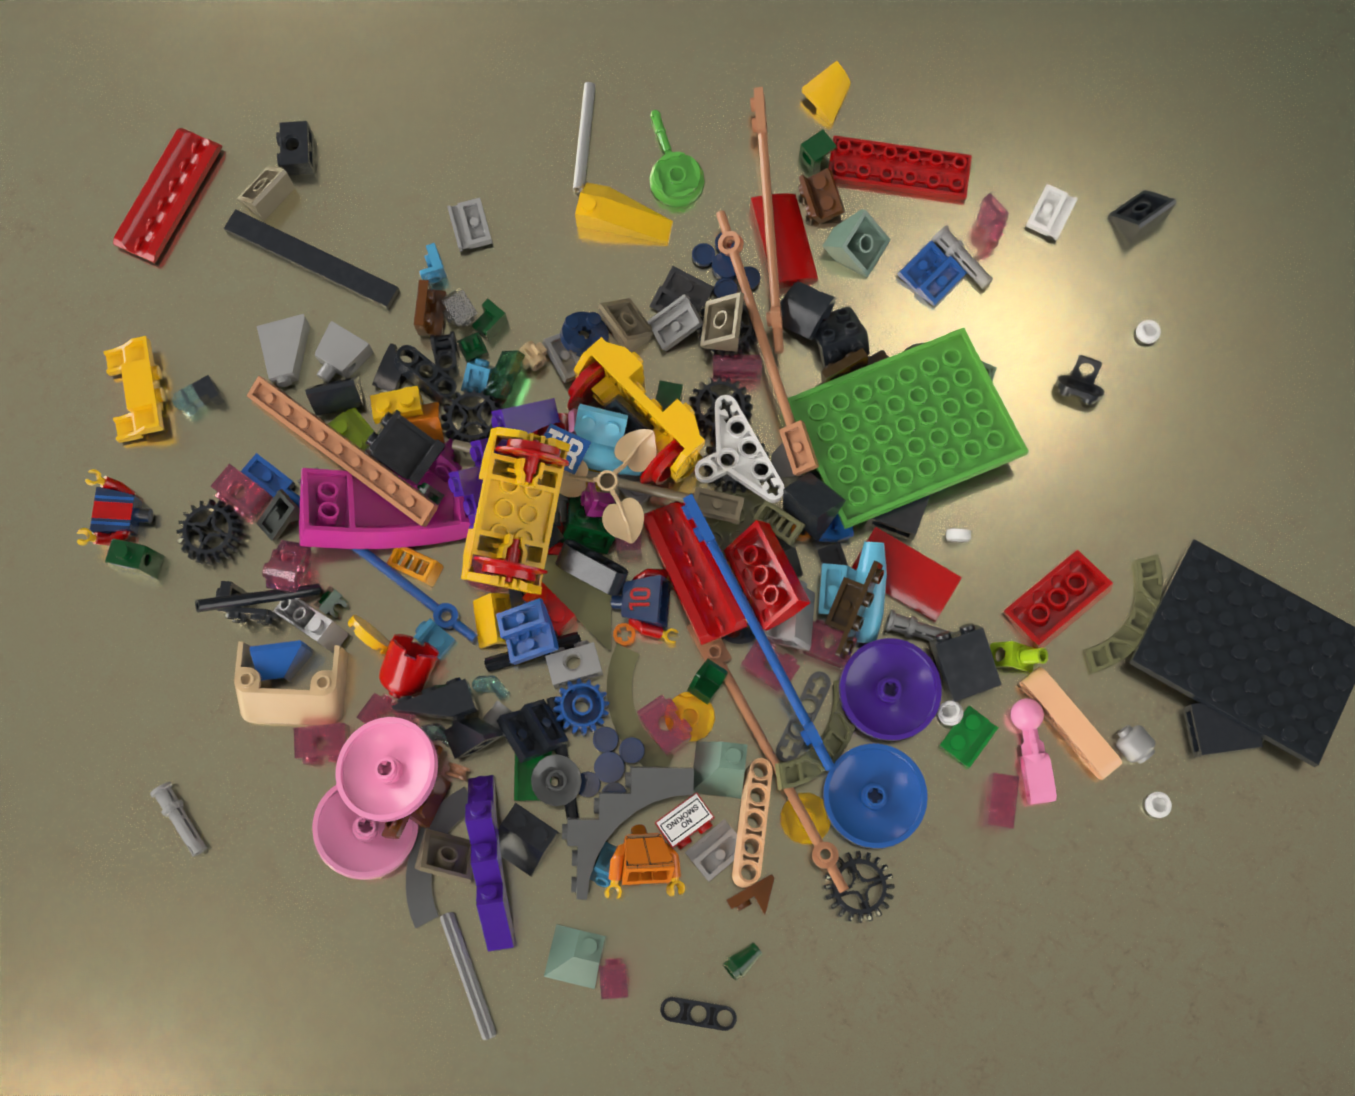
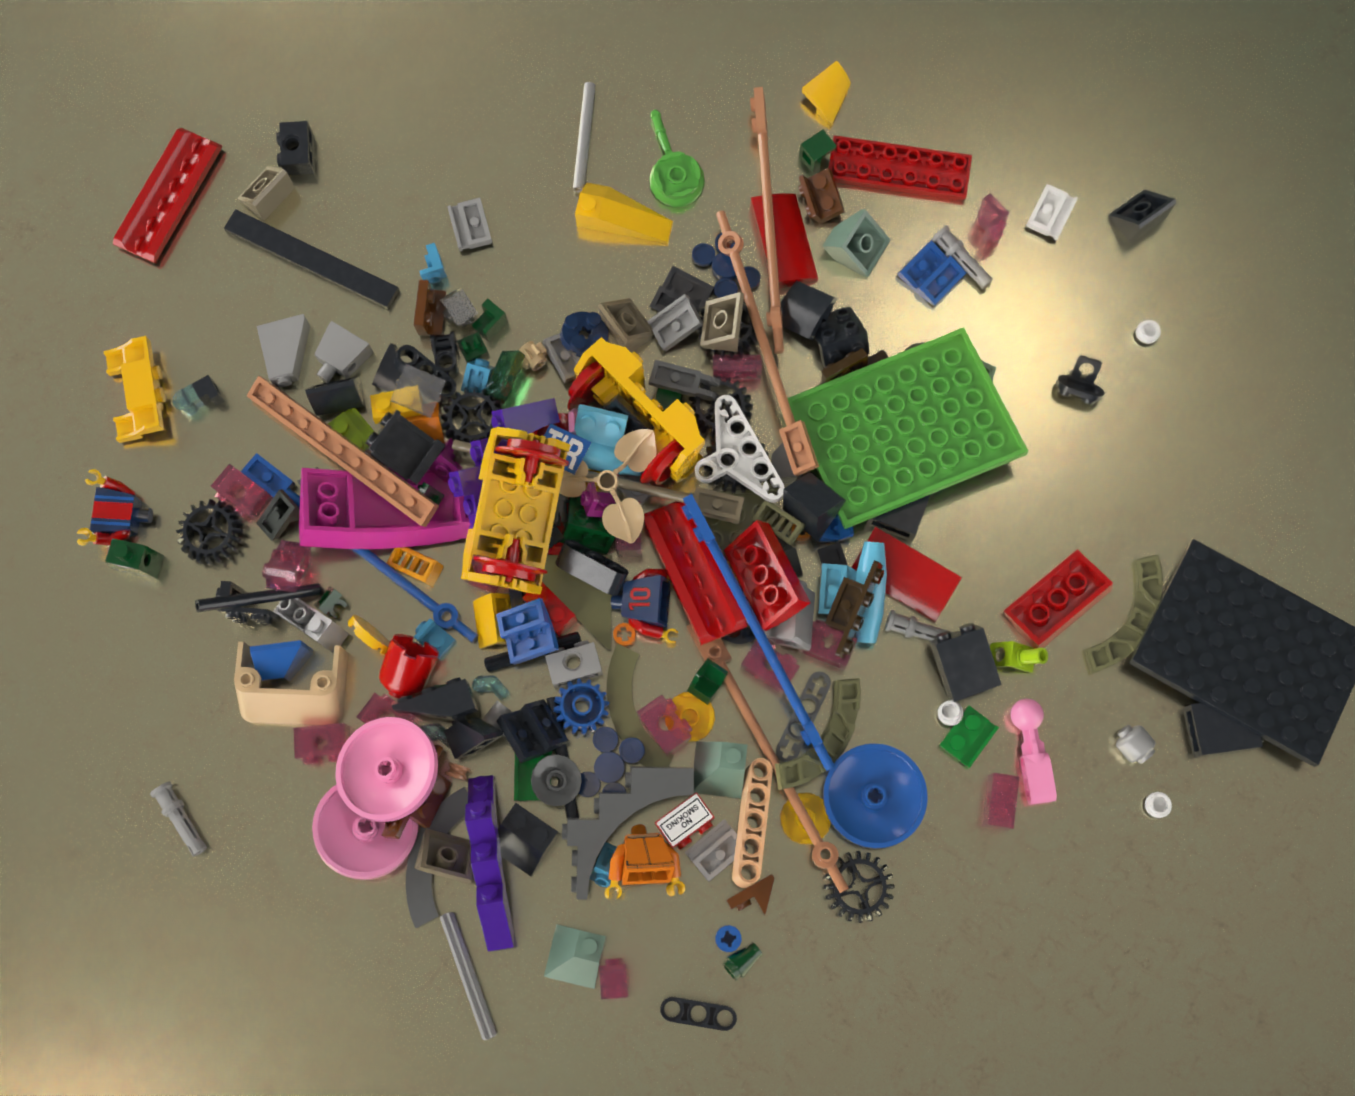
dark purple dish [839,638,942,741] -> none
white tile [946,529,971,542] -> none
light nougat beam [1019,667,1122,780] -> none
none -> clear piece [390,364,446,418]
none -> dark grey hinge [649,360,721,401]
none -> blue wheel [715,925,742,952]

